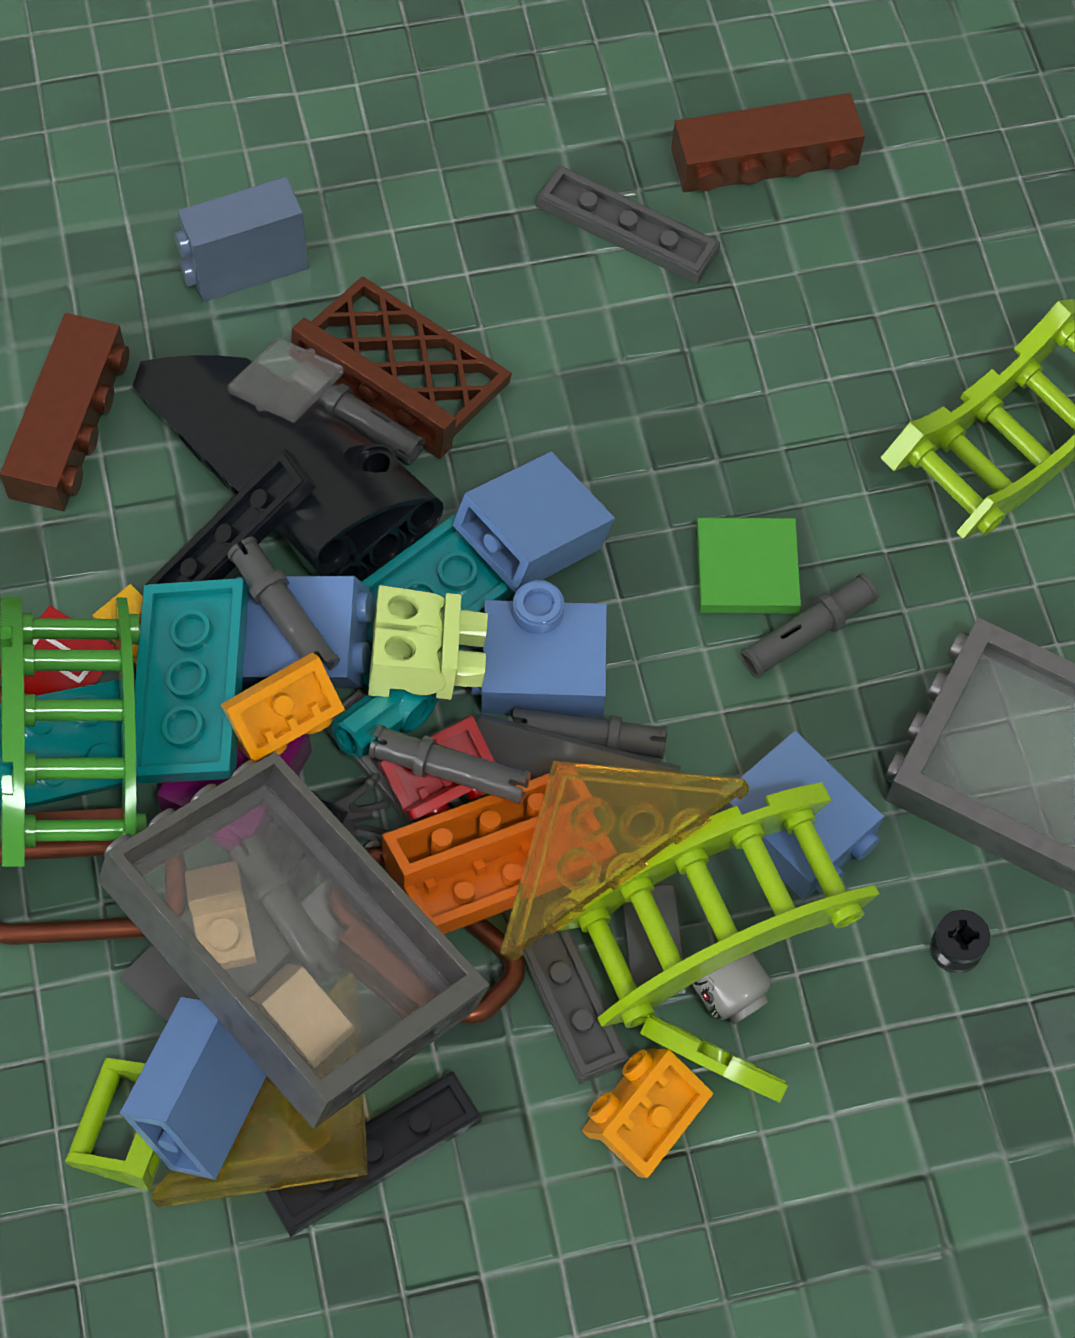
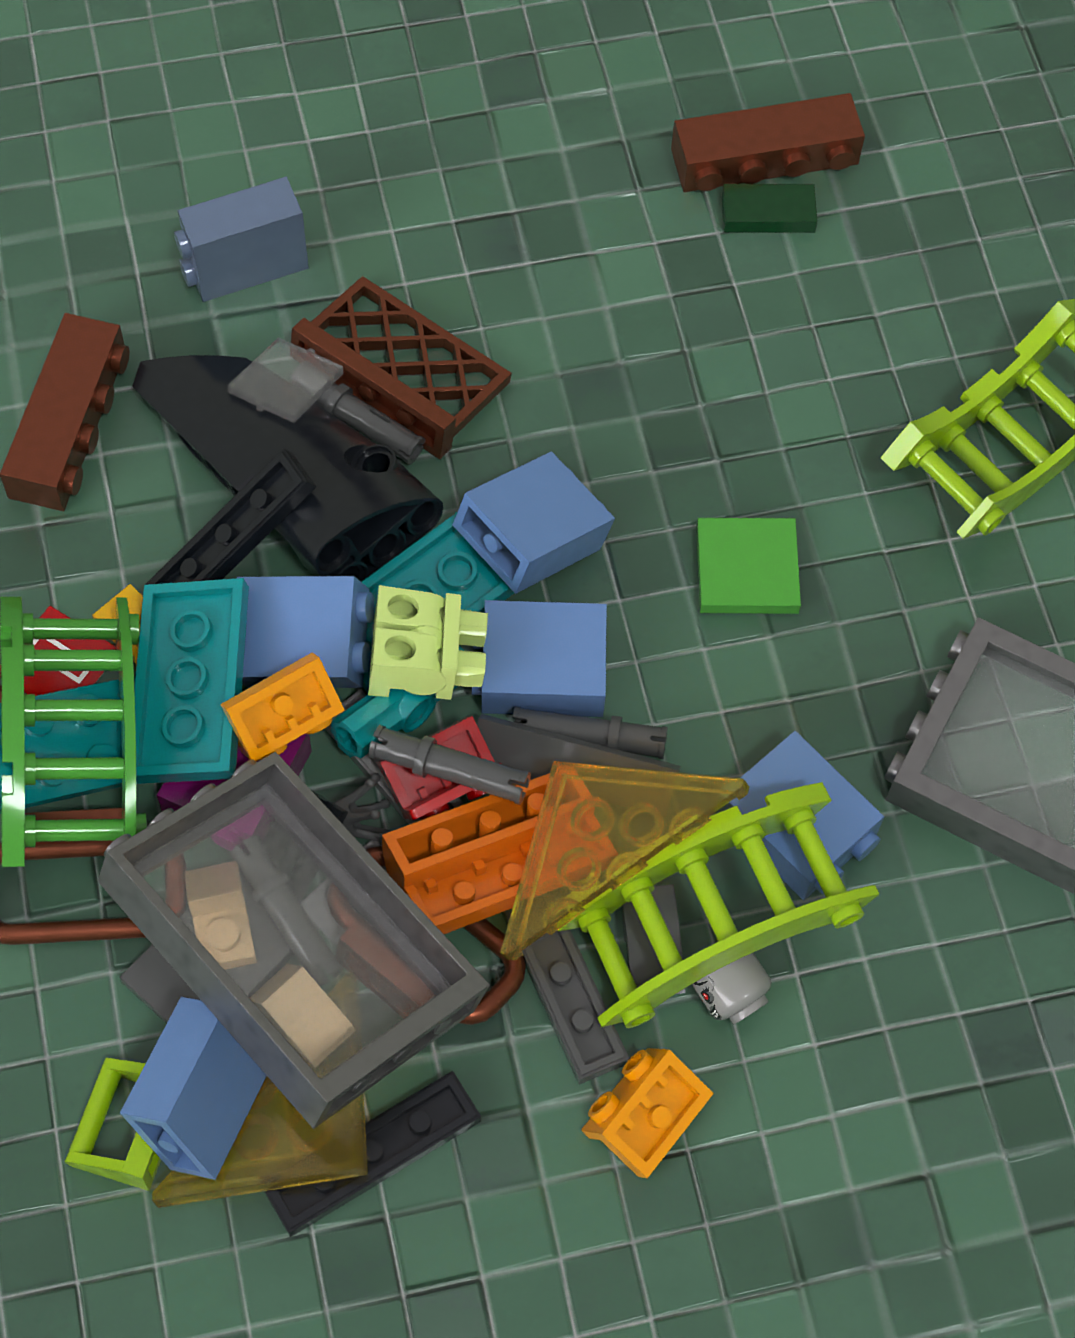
dark grey pin [227,537,340,671] -> none
medium blue tile [513,580,564,634] -> none
dark grey tile [537,165,720,285] -> none
lime tile [640,1016,788,1103] -> none
dark grey pin [740,573,879,678] -> none
black wheel [930,909,991,974] -> none
none -> dark green tile [722,184,817,233]

